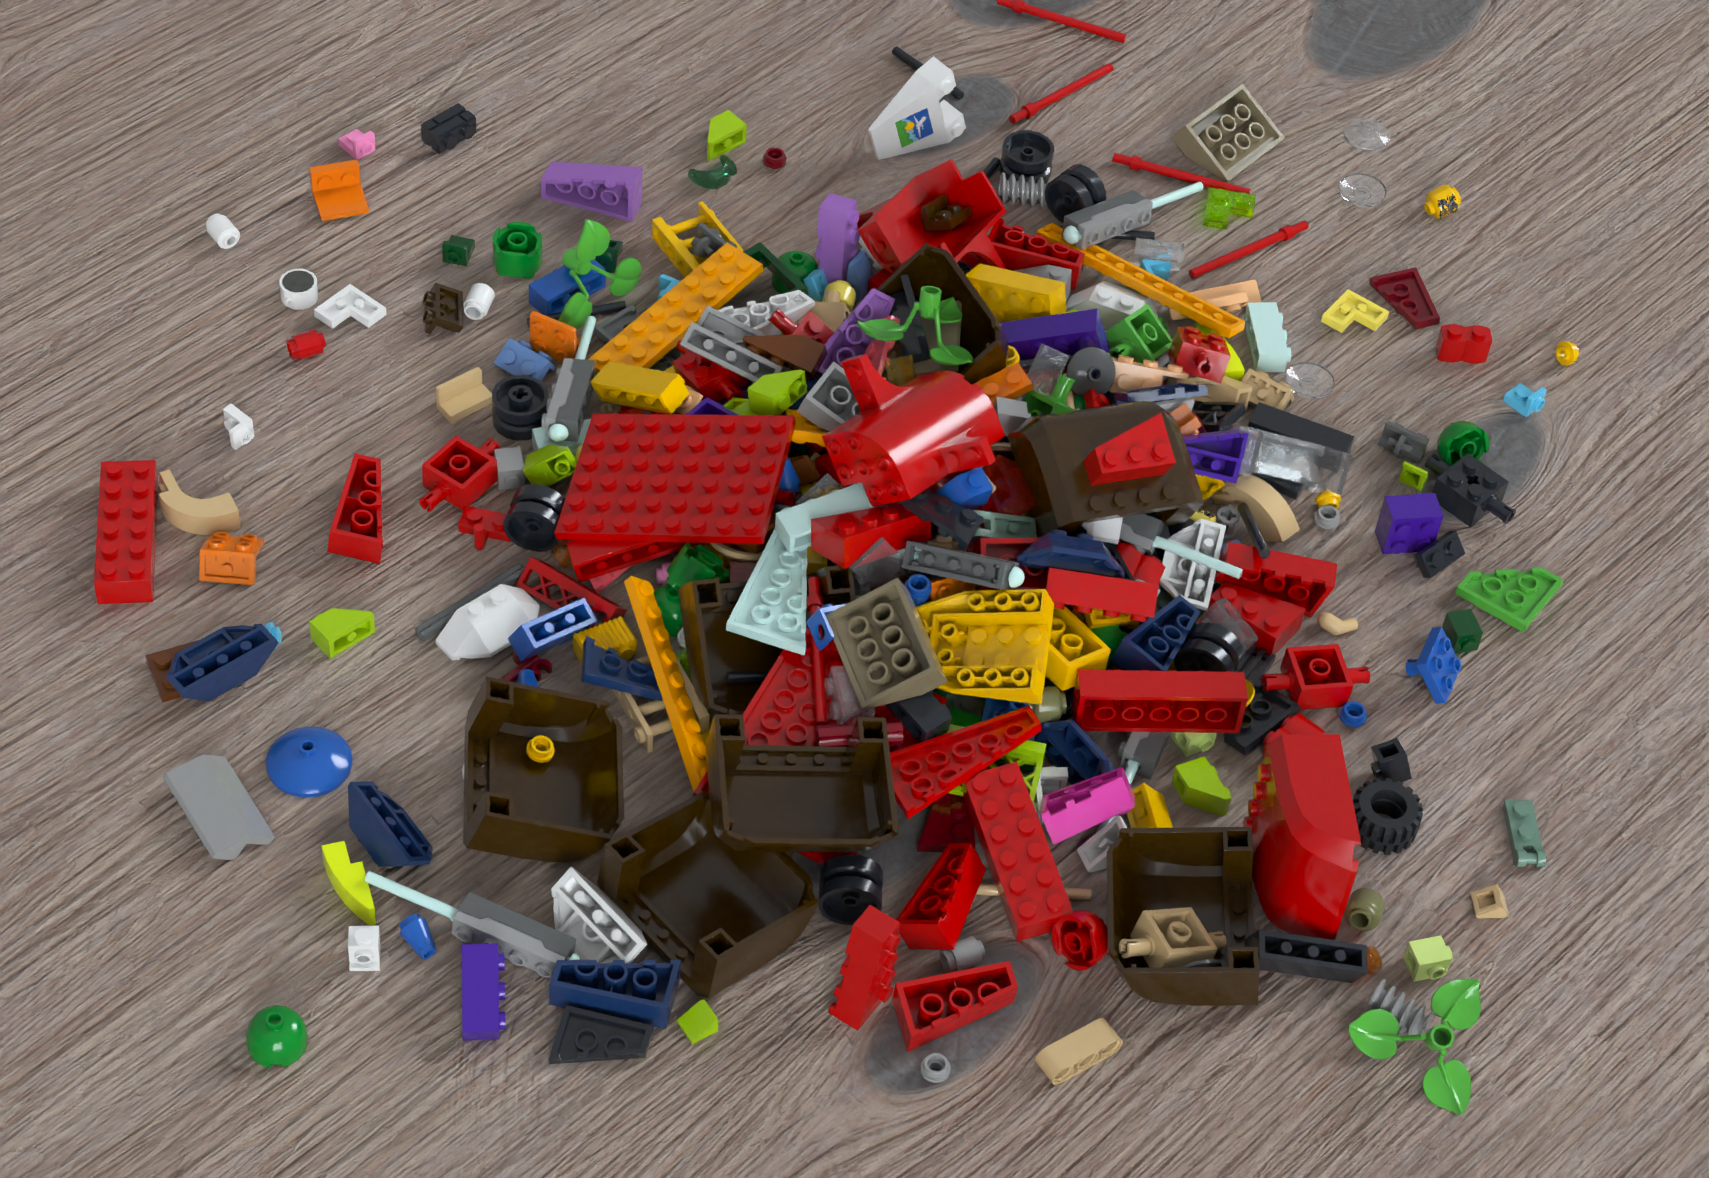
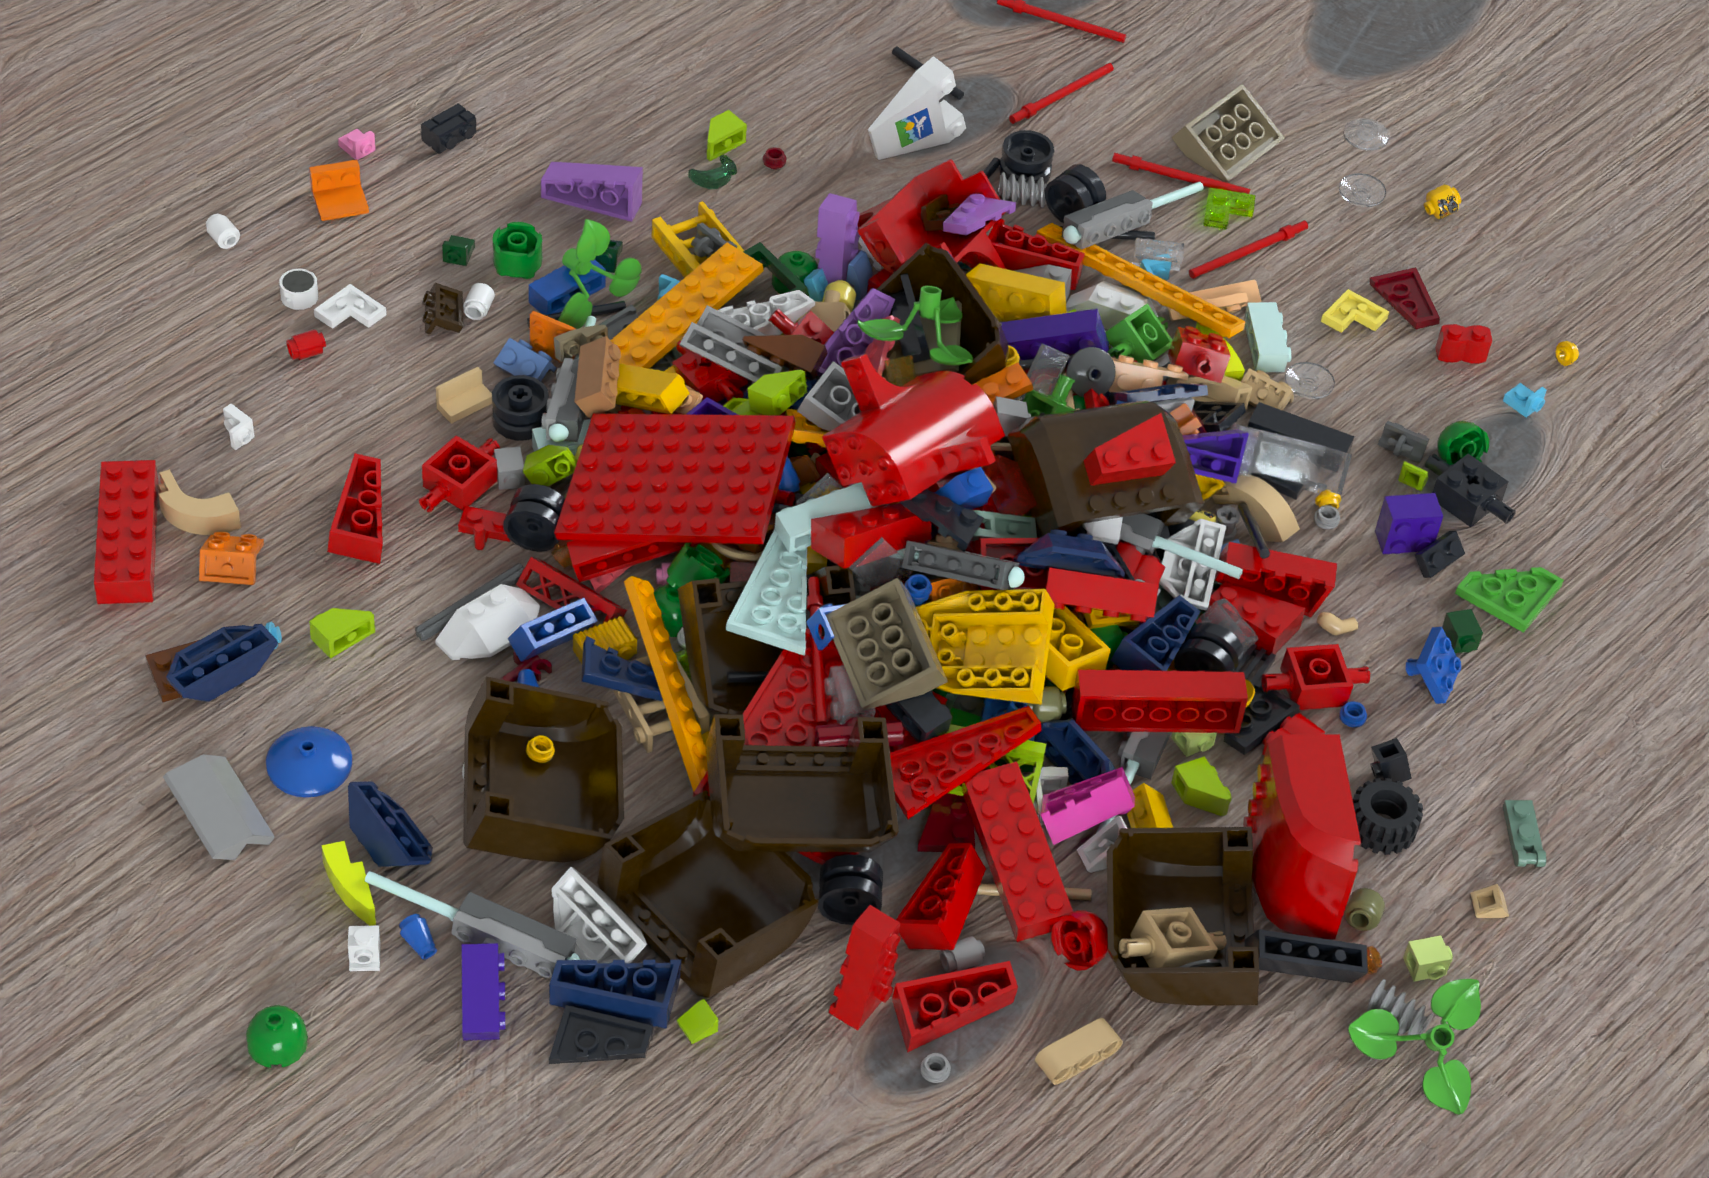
none -> dark tan slope [554,325,608,362]
none -> medium nougat brick [574,336,621,418]
none -> medium lavender wing [943,194,1016,235]

